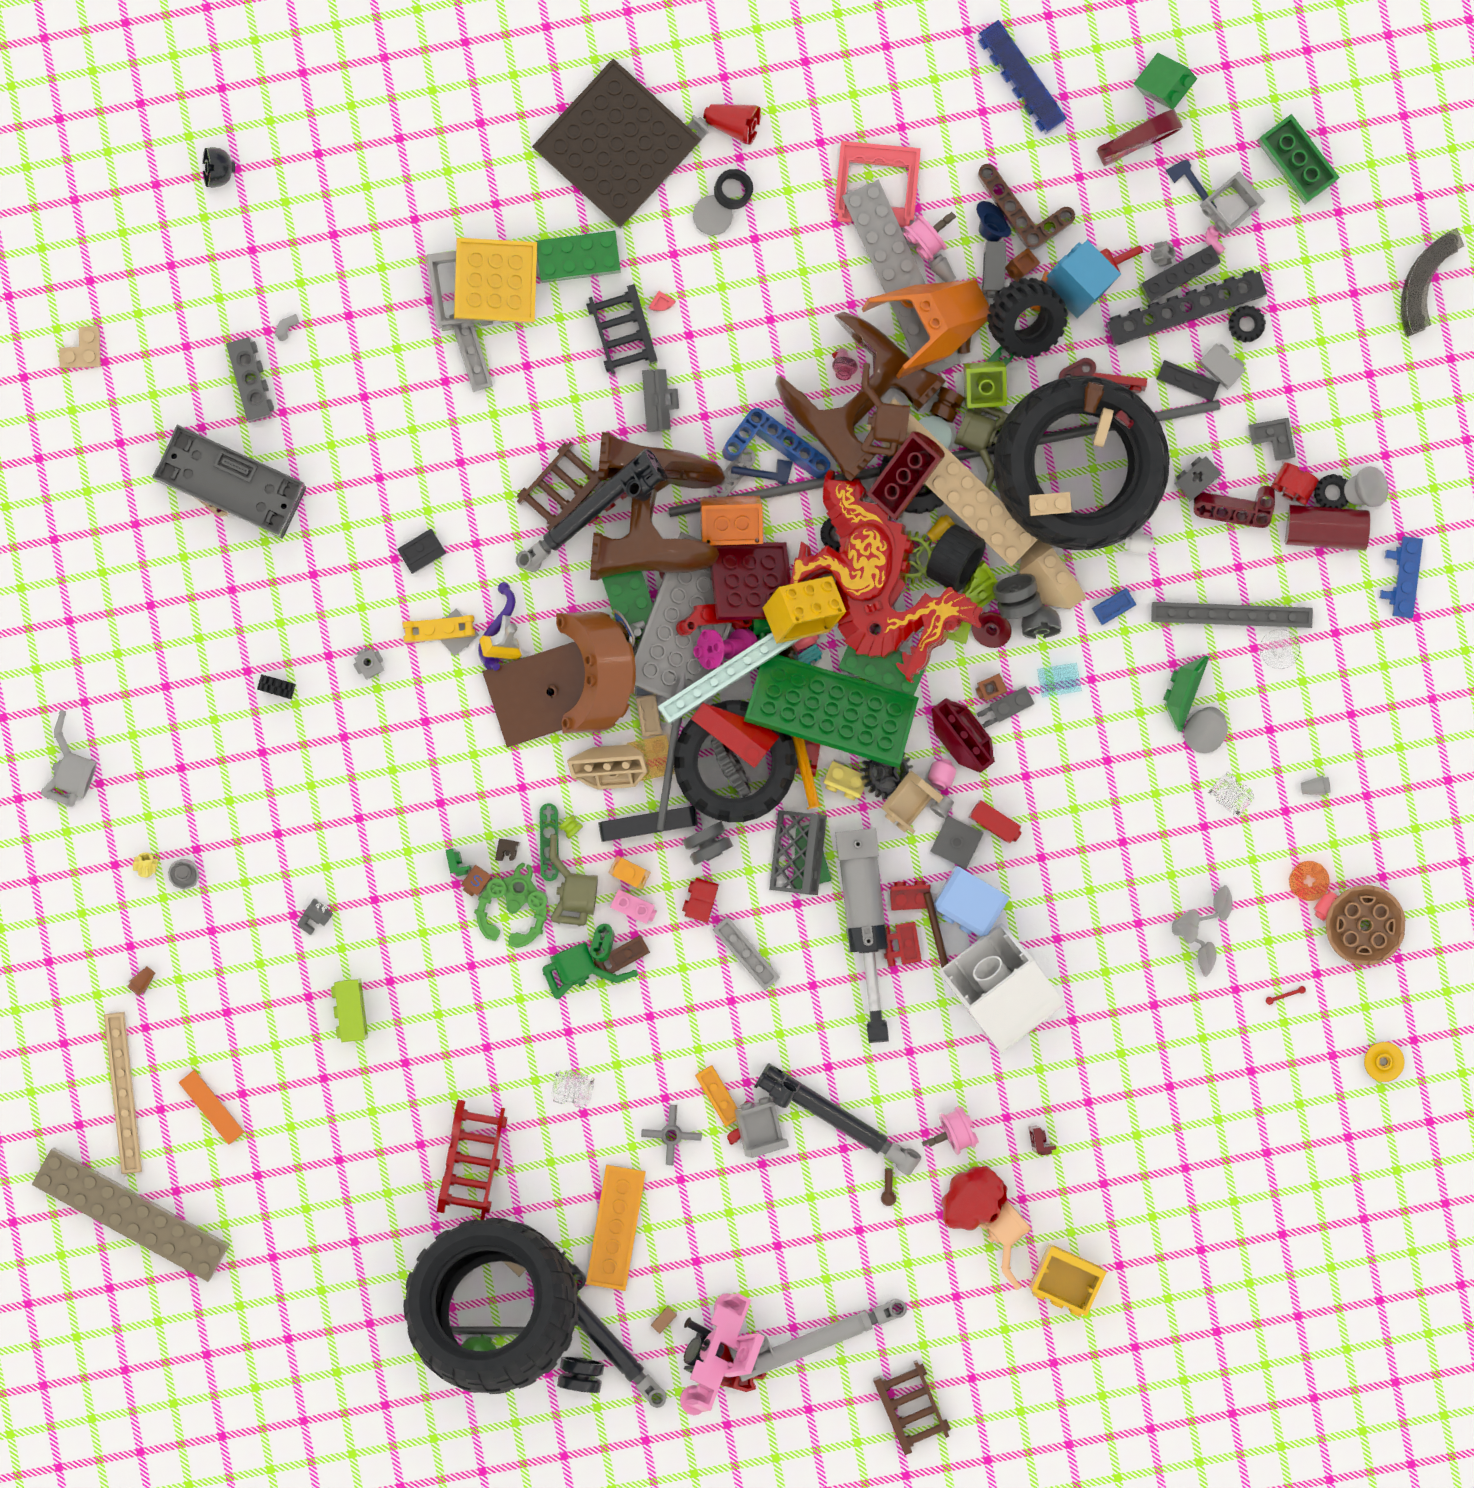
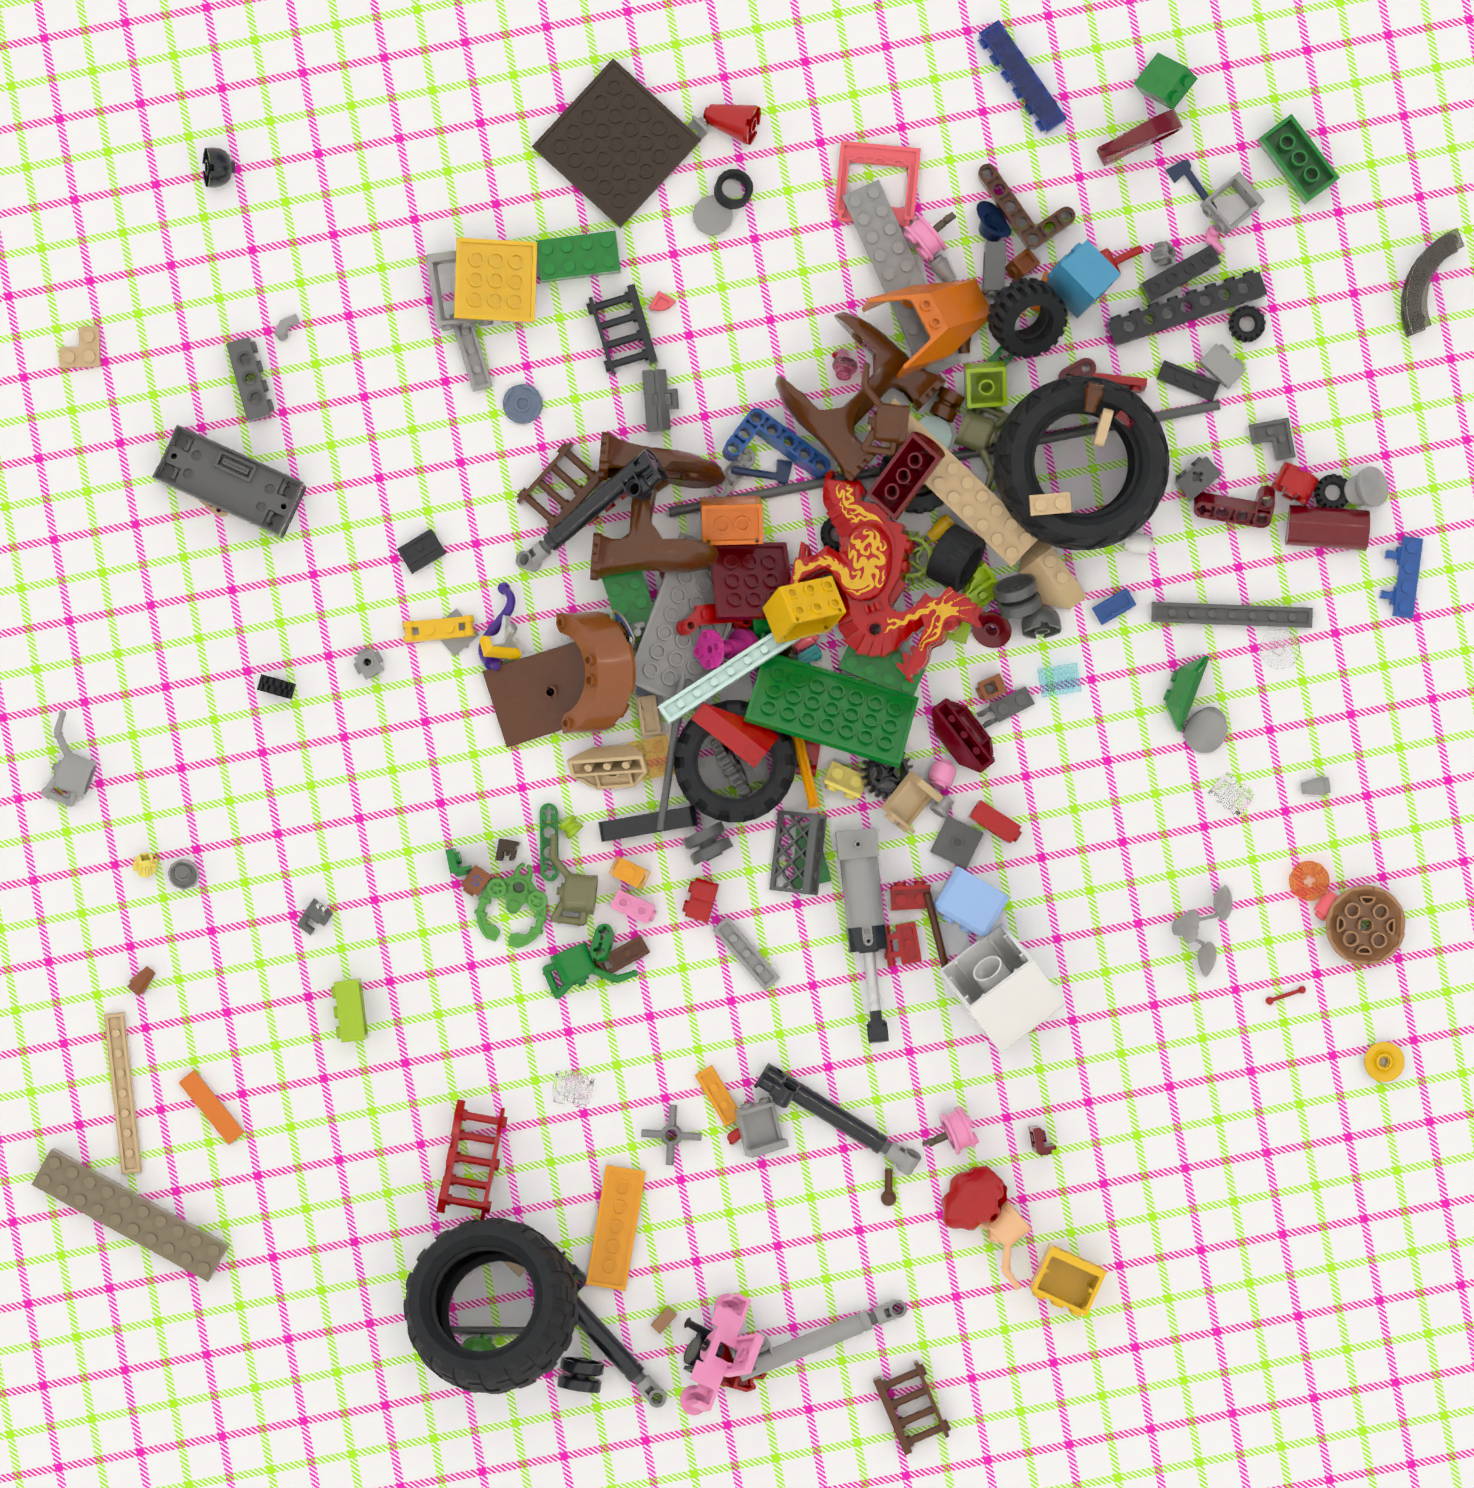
none -> sand blue tile [503,384,543,424]

